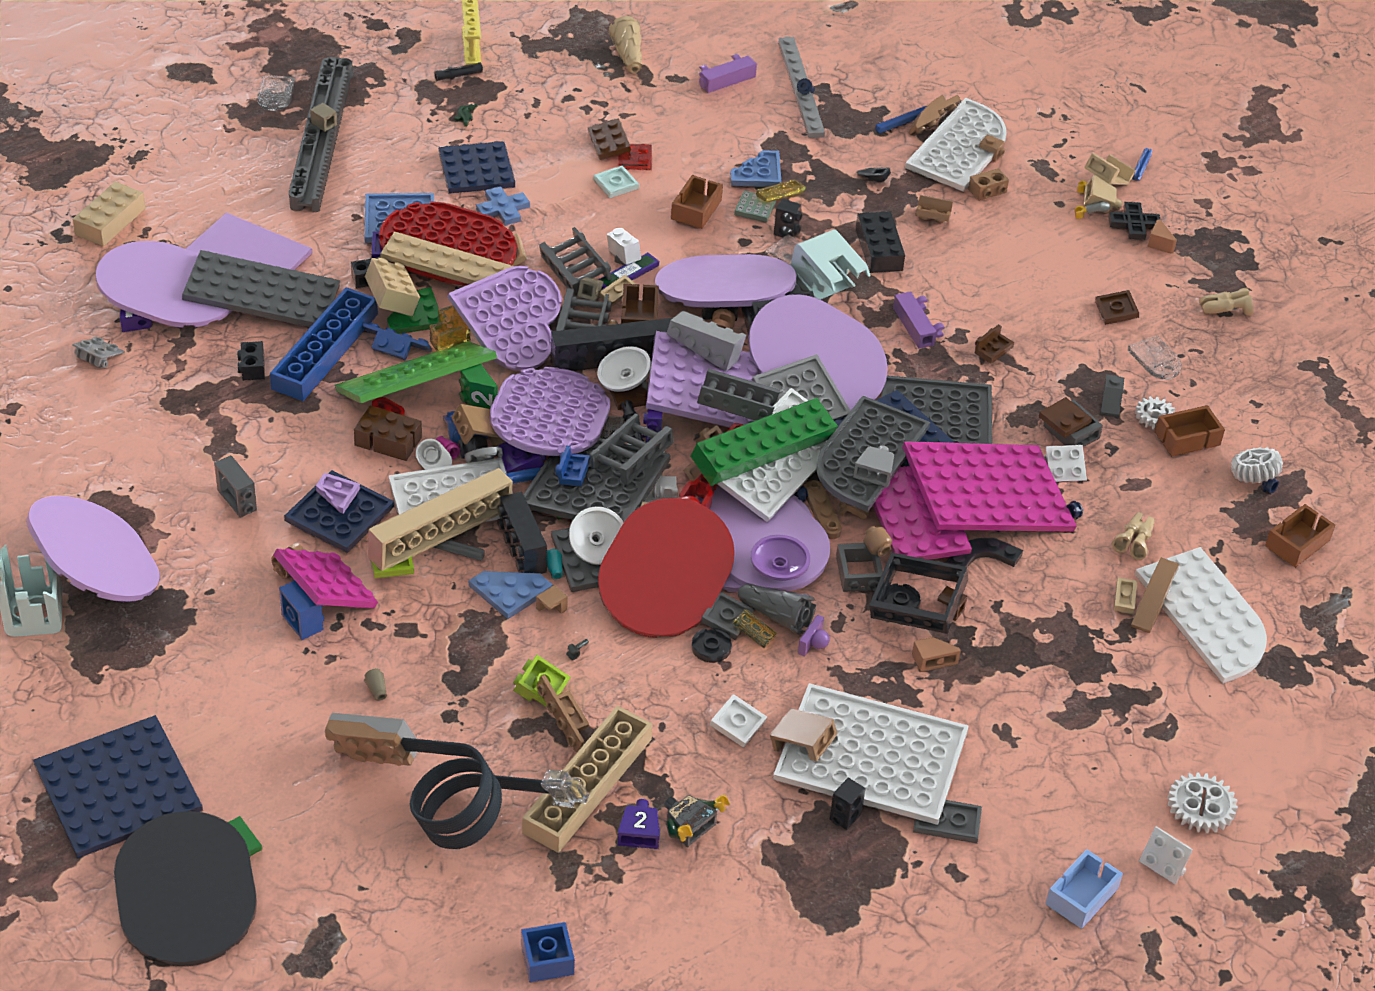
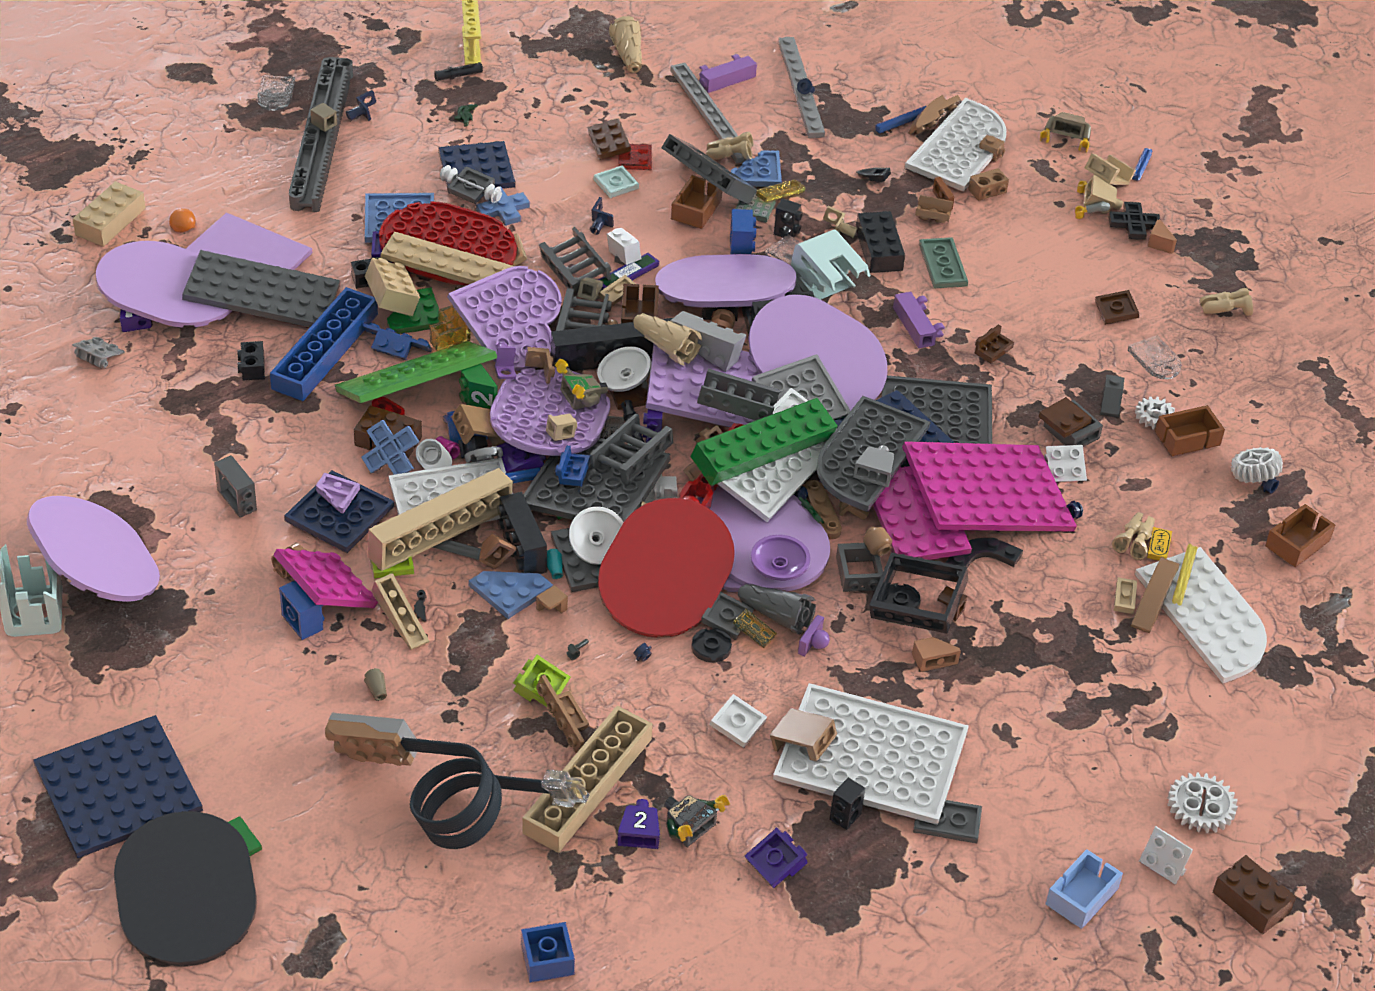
none -> orange hair [169,208,196,233]
none -> dark blue bracket [346,90,376,121]
none -> medium blue plate [361,420,419,475]
none -> tan slope [372,573,429,650]
none -> black piece [414,590,426,622]
none -> dark grey plate [440,165,502,204]
none -> nougat slope [479,533,516,569]
none -> medium lavender bracket [495,342,516,379]
none -> medium nougat bracket [525,347,555,384]
none -> tan brick [546,413,577,441]
none -> dark tan torso [555,359,608,410]
none -> dark blue bracket [589,197,614,235]
none -> tan cone [633,313,702,365]
none -> dark blue plate [633,643,652,661]
none -> dark grey fence [661,134,757,204]
none -> light grey plate [670,63,746,164]
none -> tan piece [706,132,754,160]
none -> blue brick [730,209,757,255]
none -> dark purple plate [744,827,808,888]
none -> dark green piece [799,497,825,524]
none -> tan bracket [823,206,858,238]
none -> sand green tile [919,237,968,289]
none -> dark orange plate [932,177,955,210]
none -> dark tan torso [1040,112,1091,152]
none -> yellow tile [1147,527,1172,561]
none -> light yellow axle [1172,544,1198,606]
none -> reddish brown piece [1212,855,1296,935]

